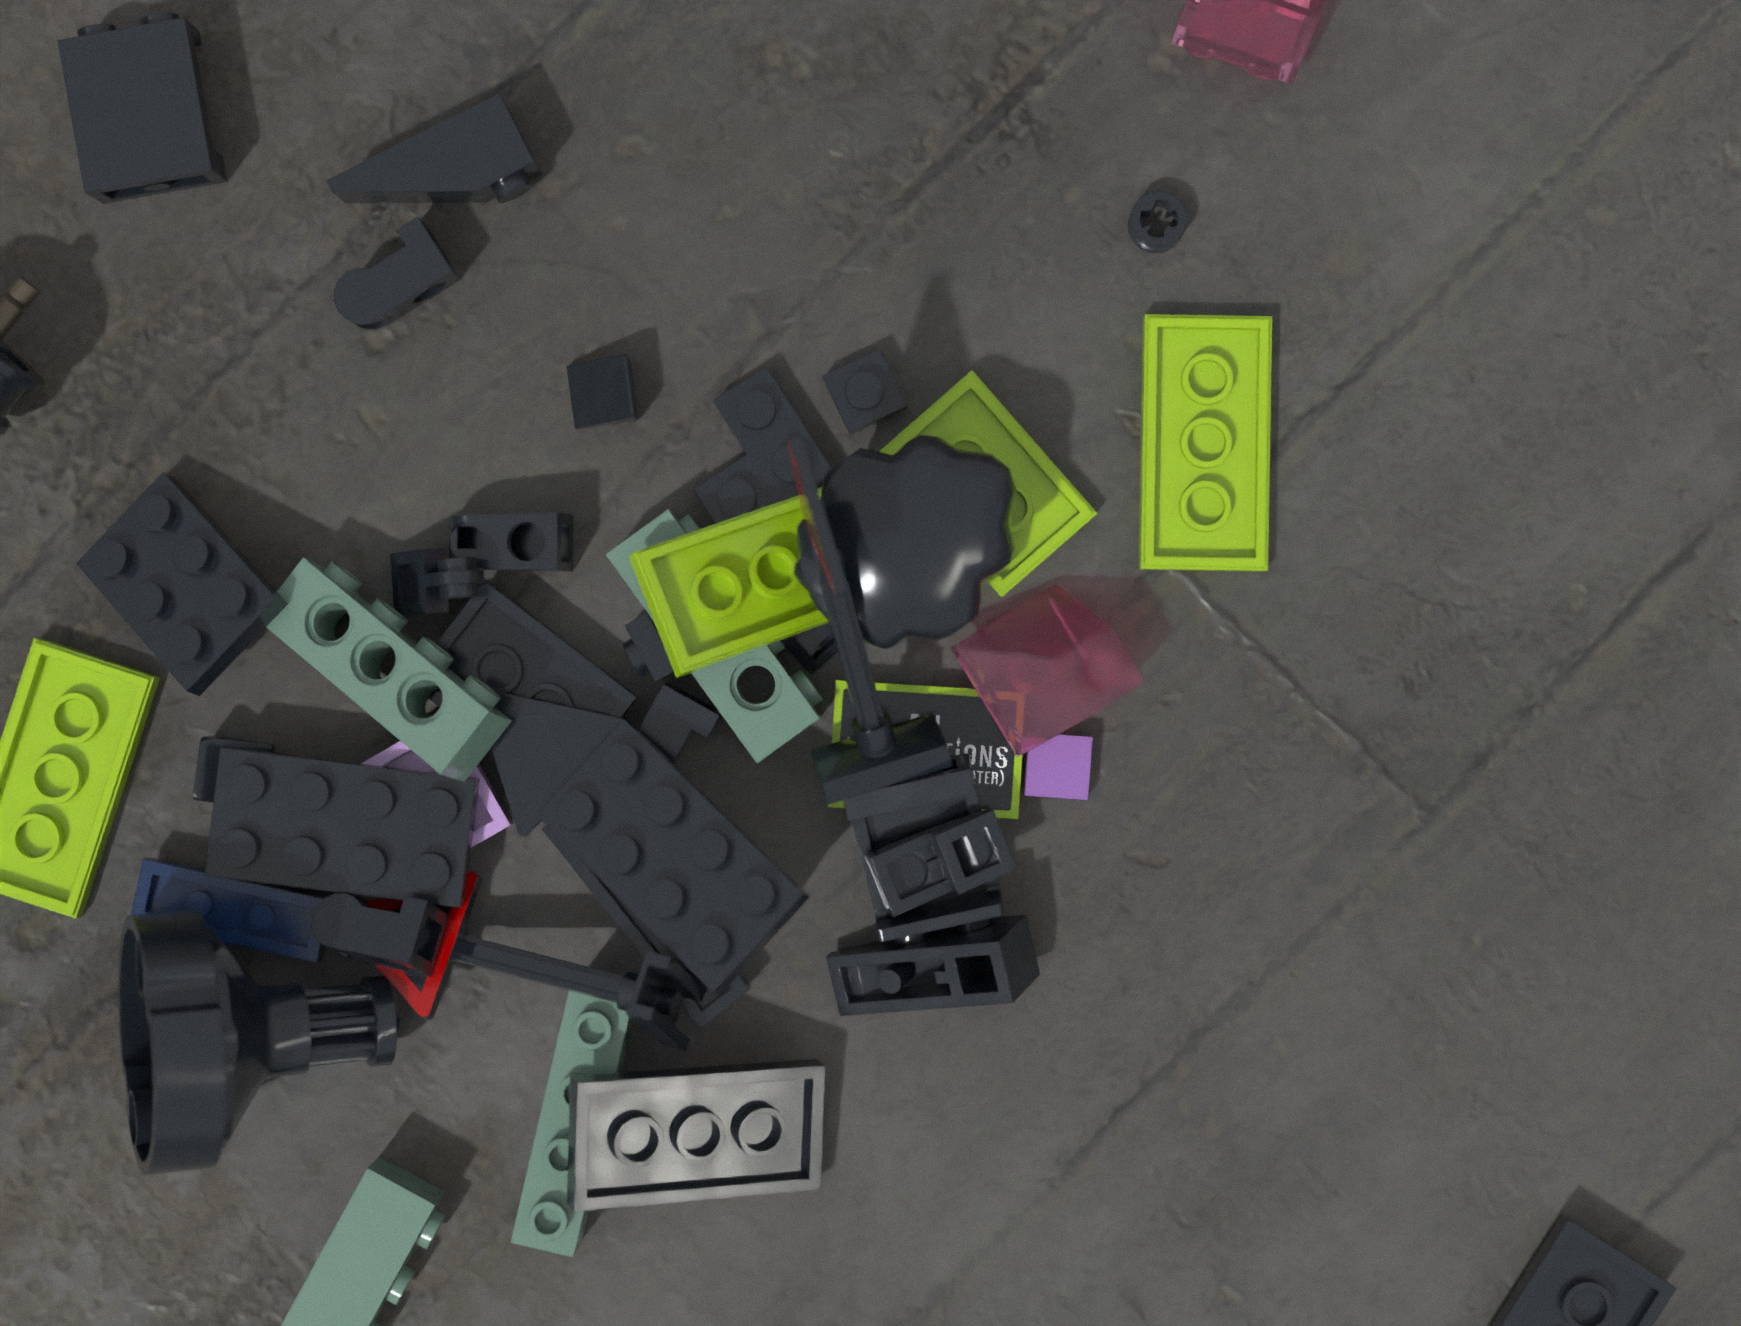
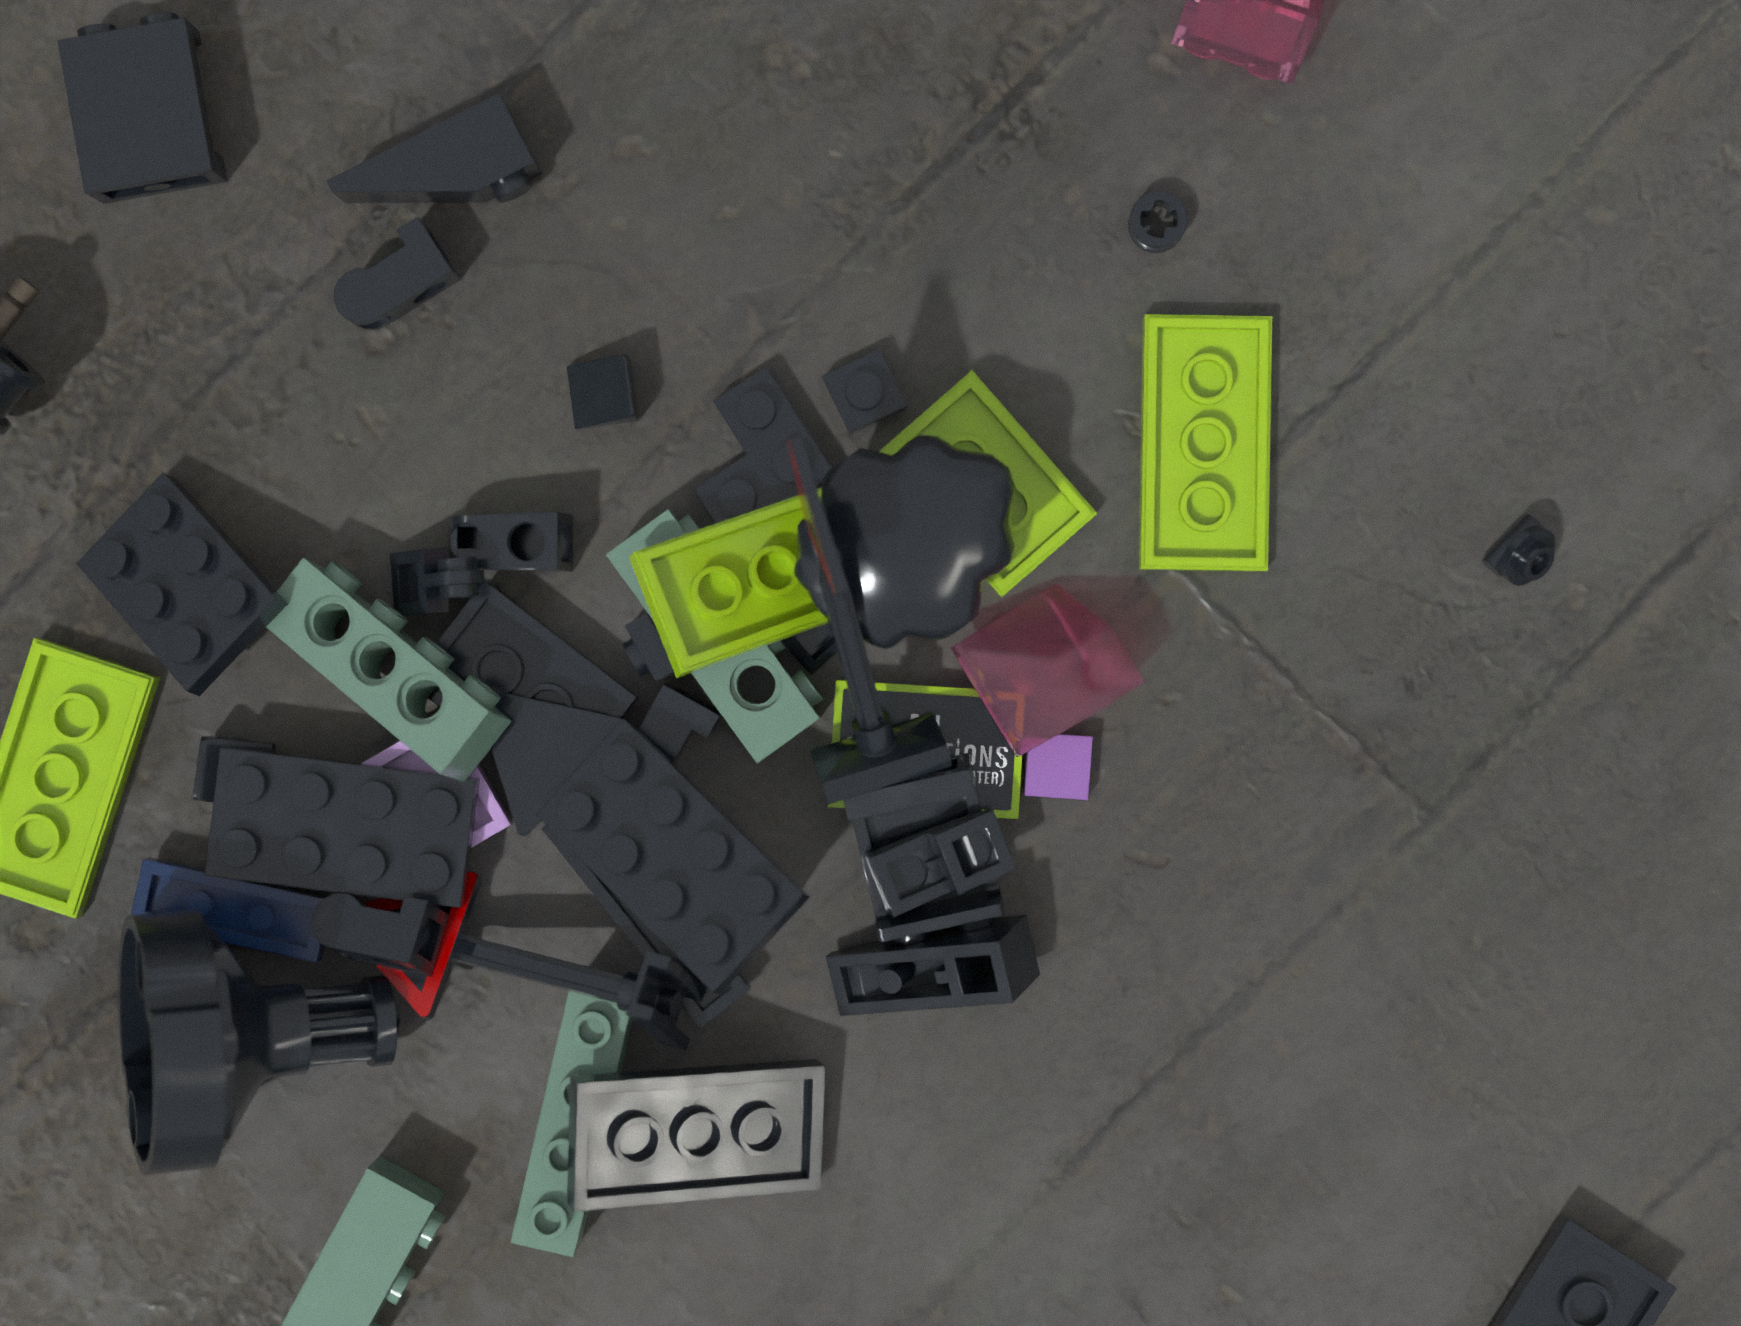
none -> black plate [1482,514,1555,586]

